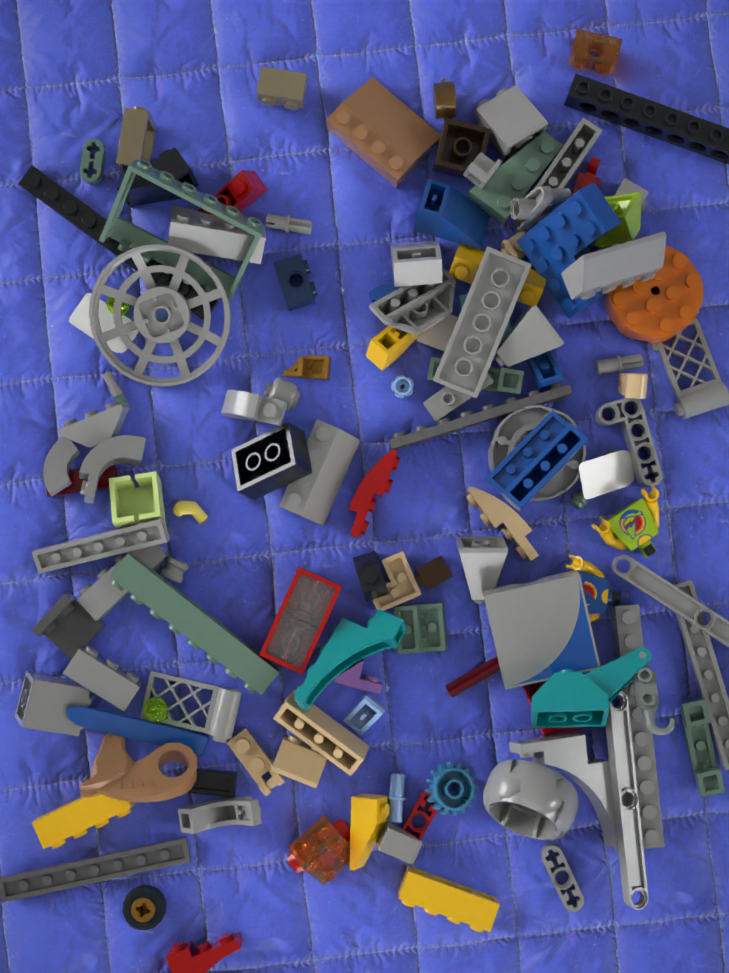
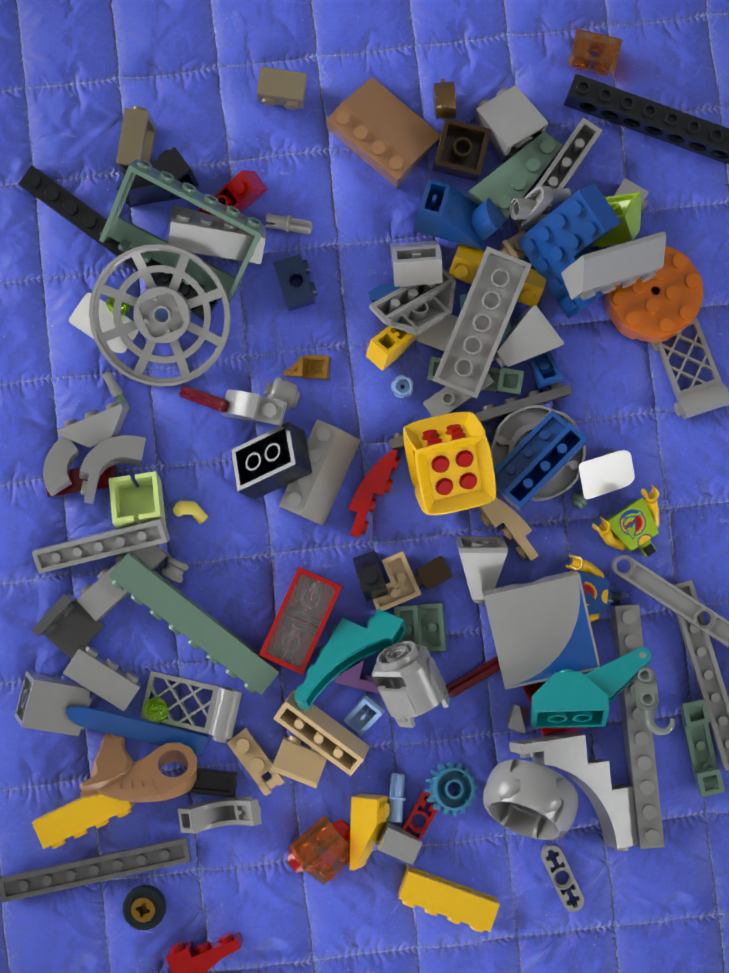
sand green beam [80,139,106,185] -> none
light grey panel [463,153,502,189] -> none
red plate [571,157,601,196] -> none
light grey beam [594,398,662,488] -> none
light grey axle [595,354,644,375] -> none
light grey beam [605,691,649,910] -> none
tan piece [618,373,648,399] -> none
none -> dark red axle [179,385,229,412]
none -> light grey piece [372,641,450,728]
none -> yellow piece [403,412,496,515]
none -> blue brick [471,198,507,242]
none -> light grey slope [506,703,529,733]

